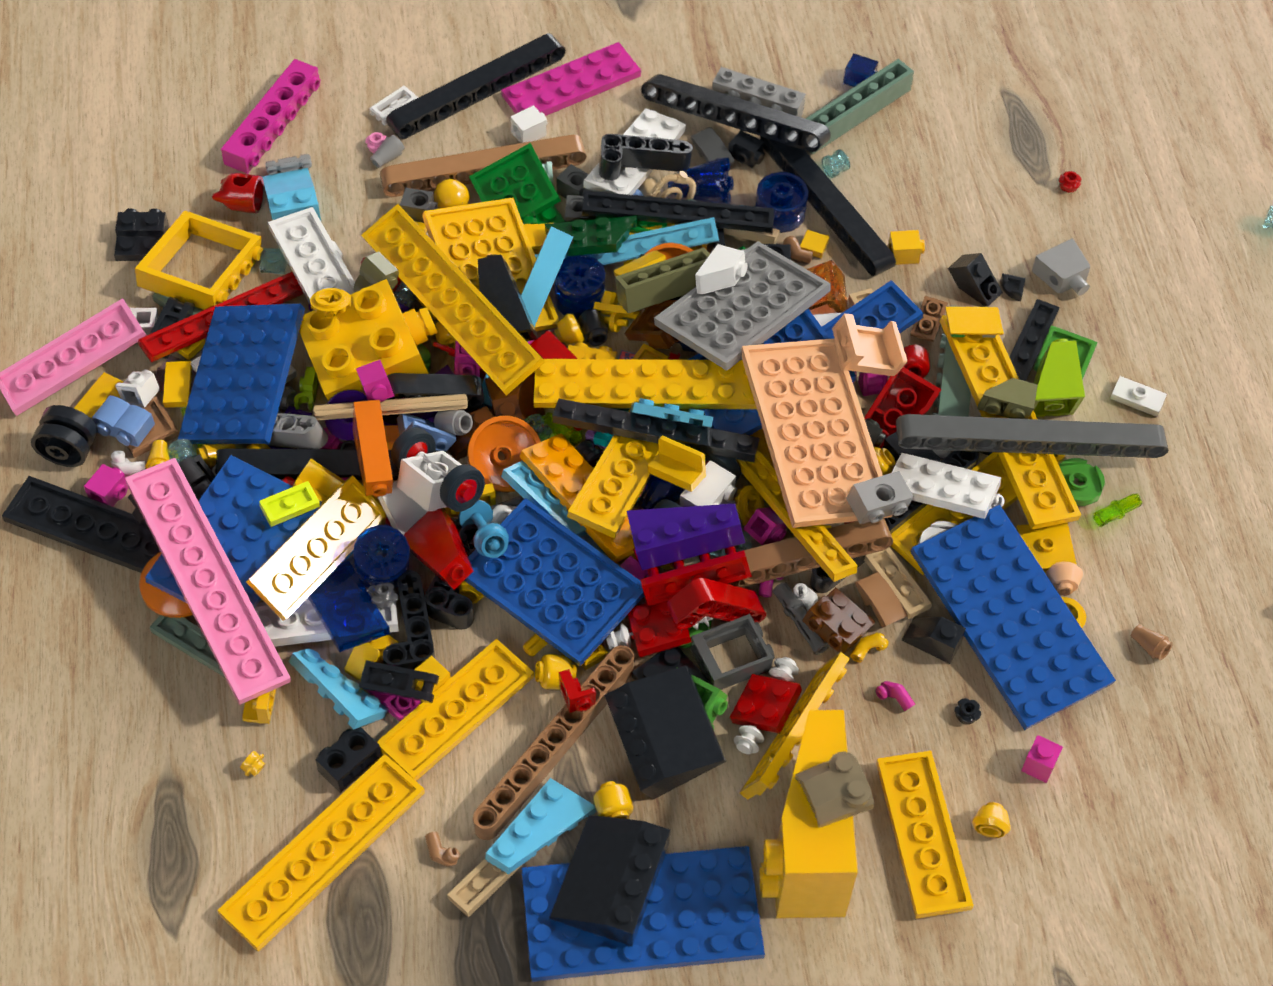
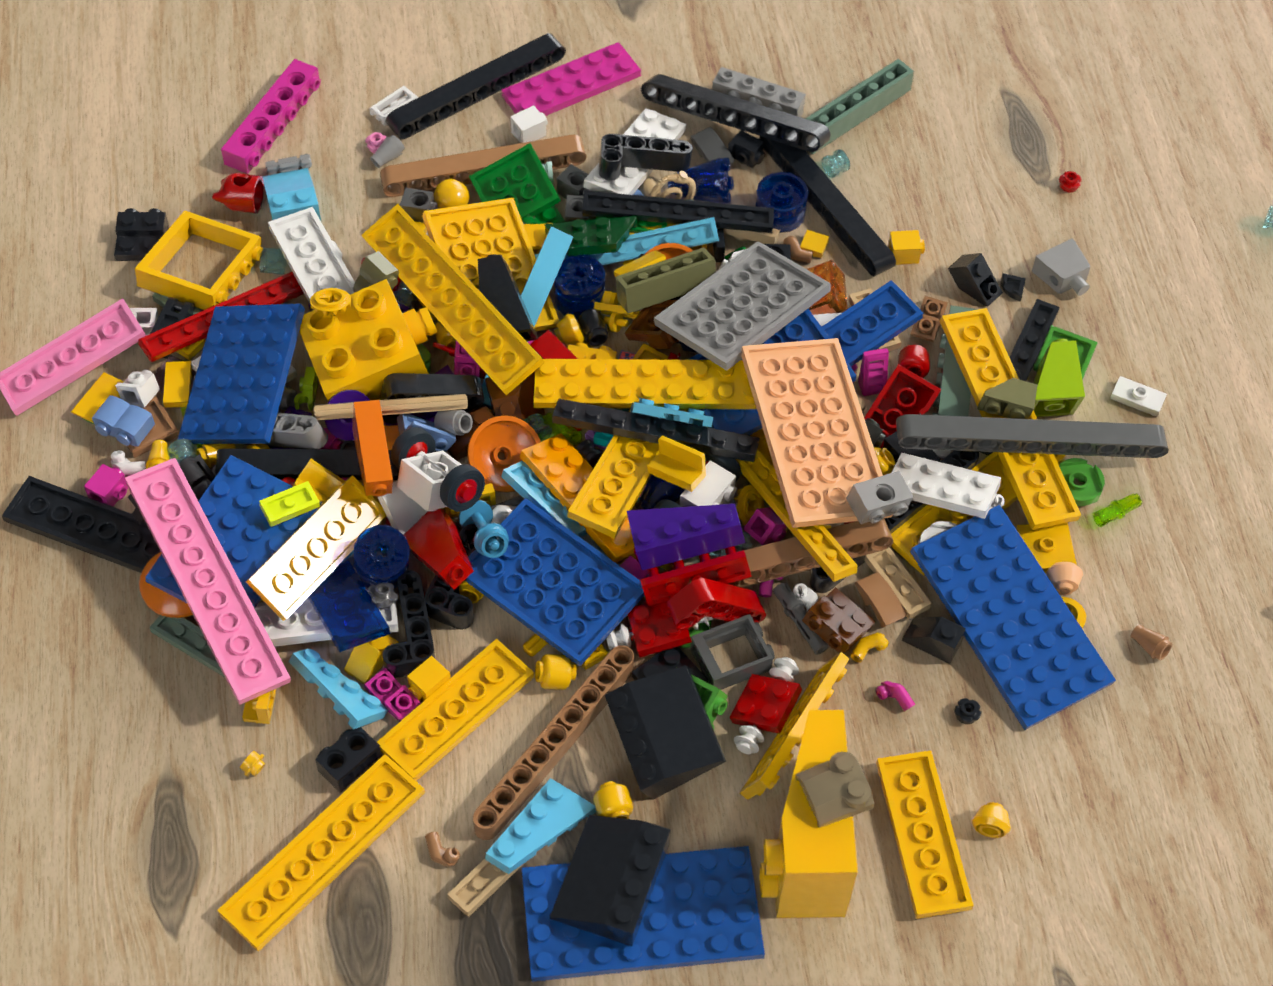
black wheel [31,405,98,467] -> none
dark pink brick [356,360,394,402] -> none
black plate [359,660,439,703] -> none
red bracket [559,669,596,713] -> none
white slope [695,244,747,295] -> none
light nougat panel [832,313,907,376] -> none
clear blue brick [843,53,879,87] -> none
yellow piece [945,307,1004,338] -> none
dark pink brick [1021,735,1063,783] -> none

